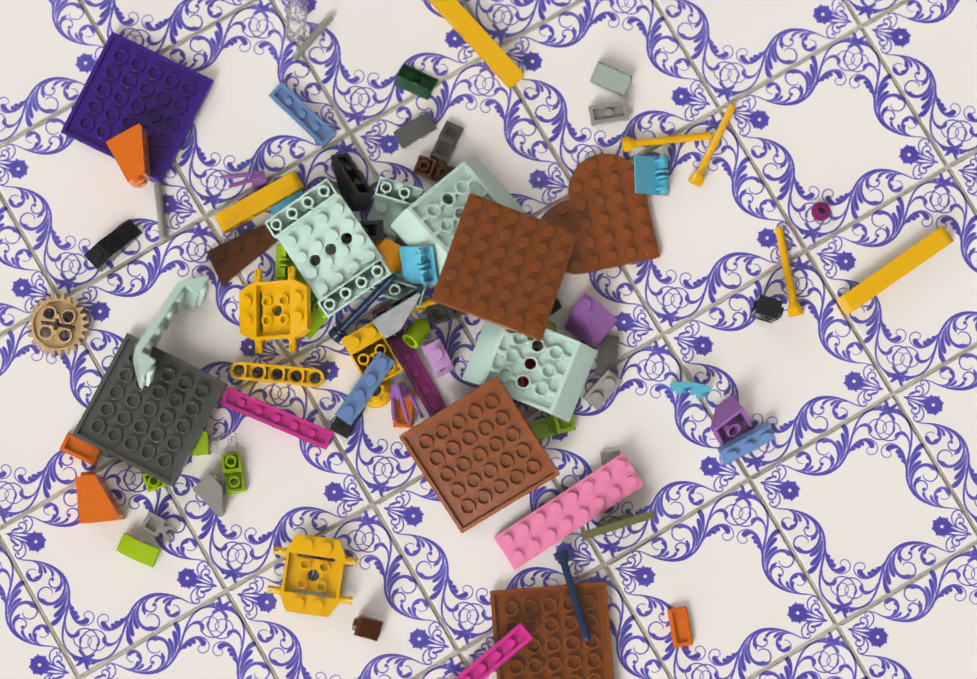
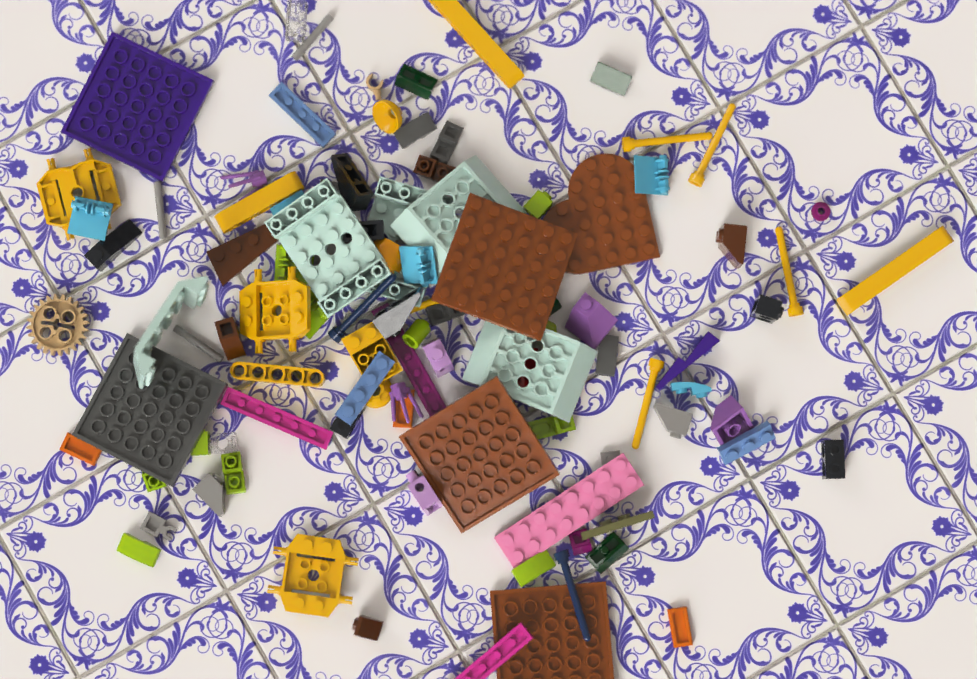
orange slope [75,471,125,524] -> none
orange slope [106,123,151,188] -> none
light grey plate [583,368,623,410] -> none
light grey plate [588,100,629,126] -> none
none -> yellow piece [36,148,122,240]
none -> medium azure hinge [67,196,113,241]
none -> light grey bar [173,325,224,363]
none -> reddish brown slope [214,316,246,361]
none -> tan piece [366,73,383,100]
none -> yellow piece [372,99,402,134]
none -> lavender torso [406,470,443,516]
none -> lime slope [511,550,556,587]
none -> lime brick [523,190,553,219]
none -> magenta slope [568,528,592,556]
none -> dark green slope [585,531,629,574]
none -> yellow piece [632,358,665,449]
none -> light grey slope [653,403,693,439]
none -> dark purple slope [654,331,720,391]
none -> reddish brown slope [715,223,747,269]
none -> black brick [821,440,845,479]

